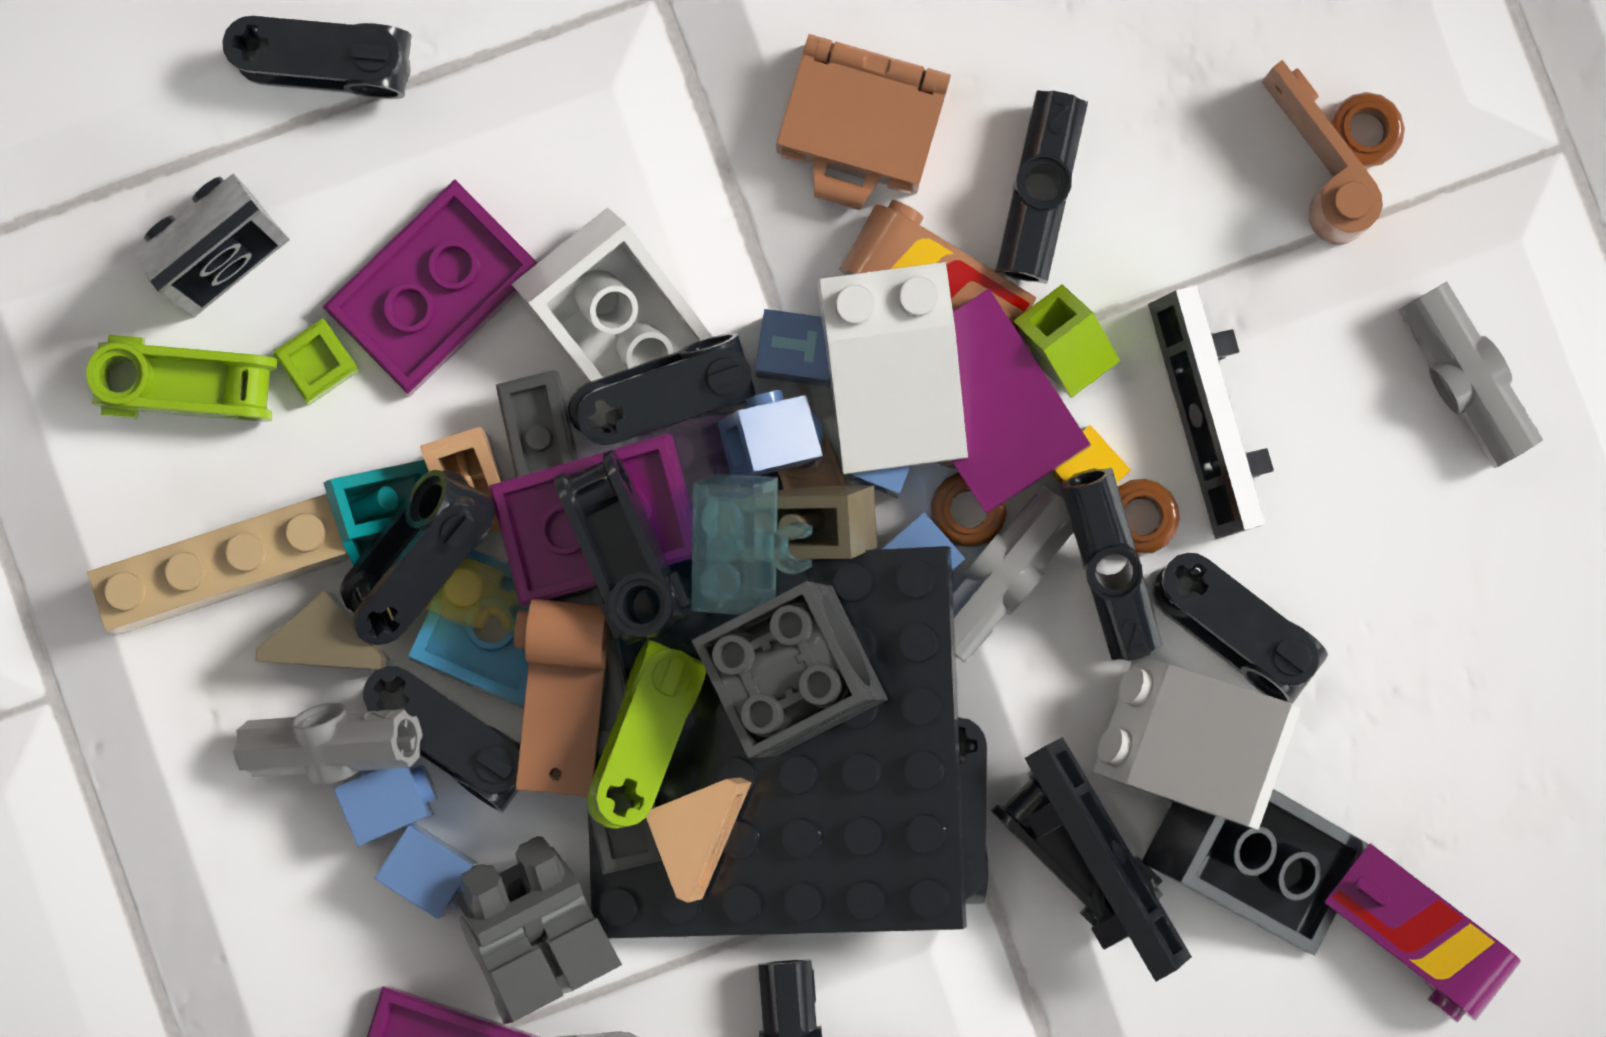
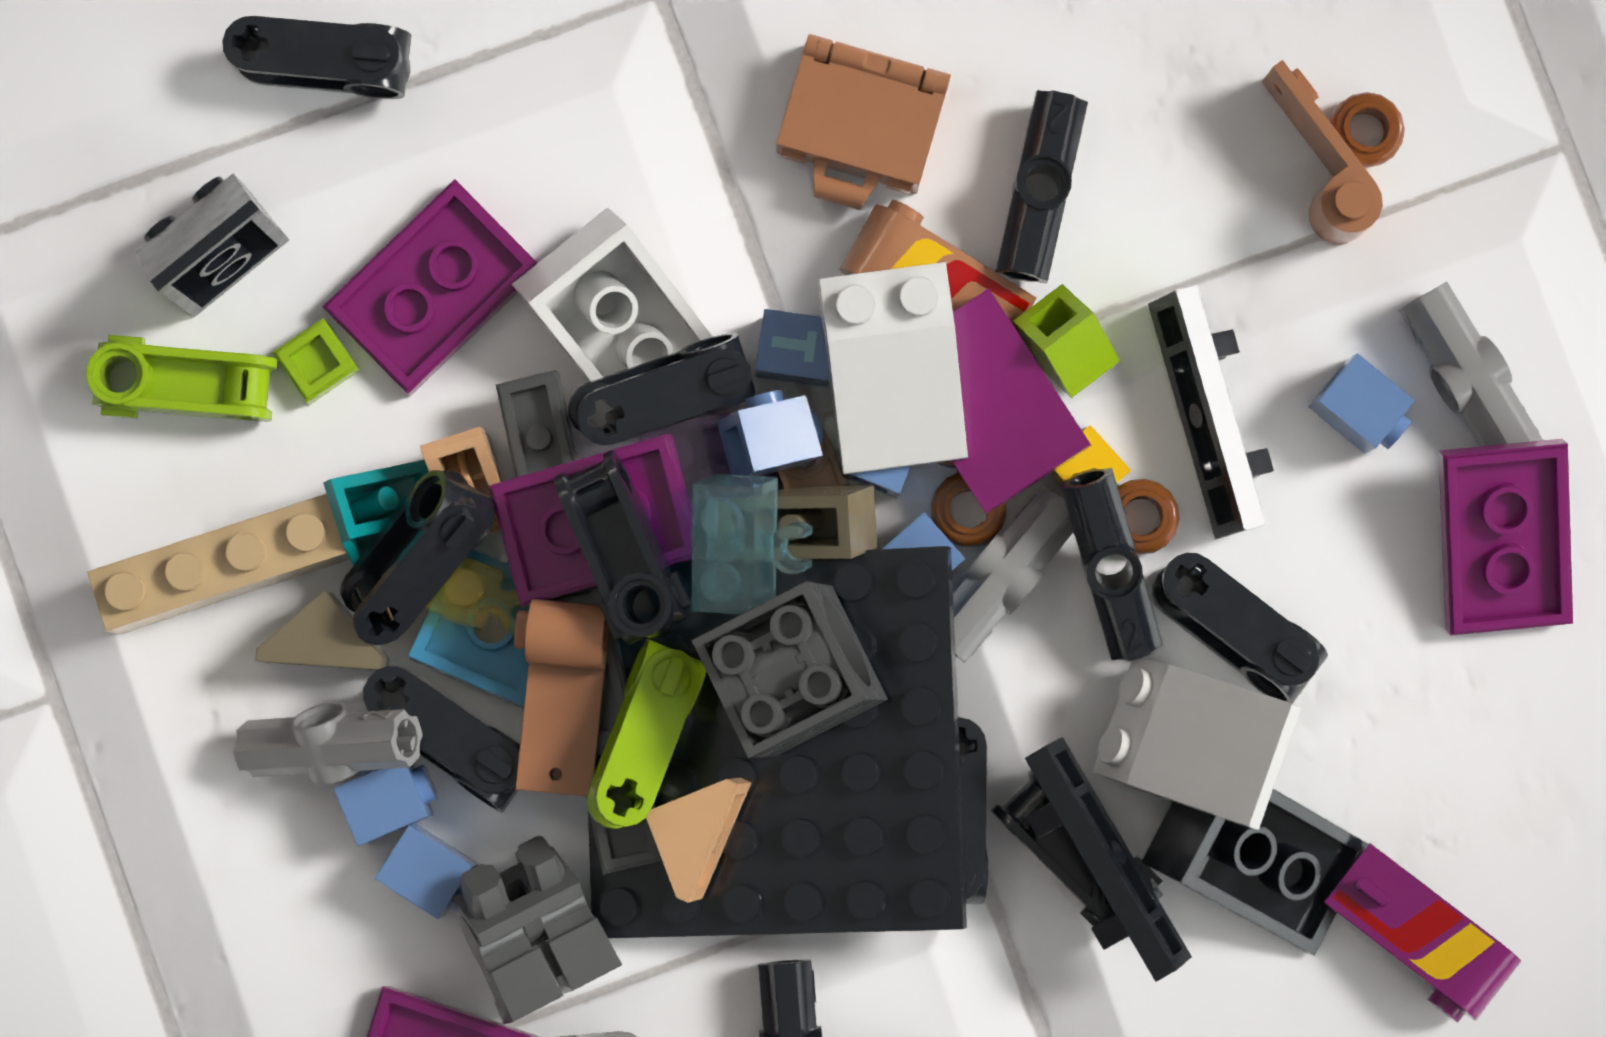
none -> medium blue brick [1308,353,1415,454]
none -> magenta tile [1438,439,1573,636]

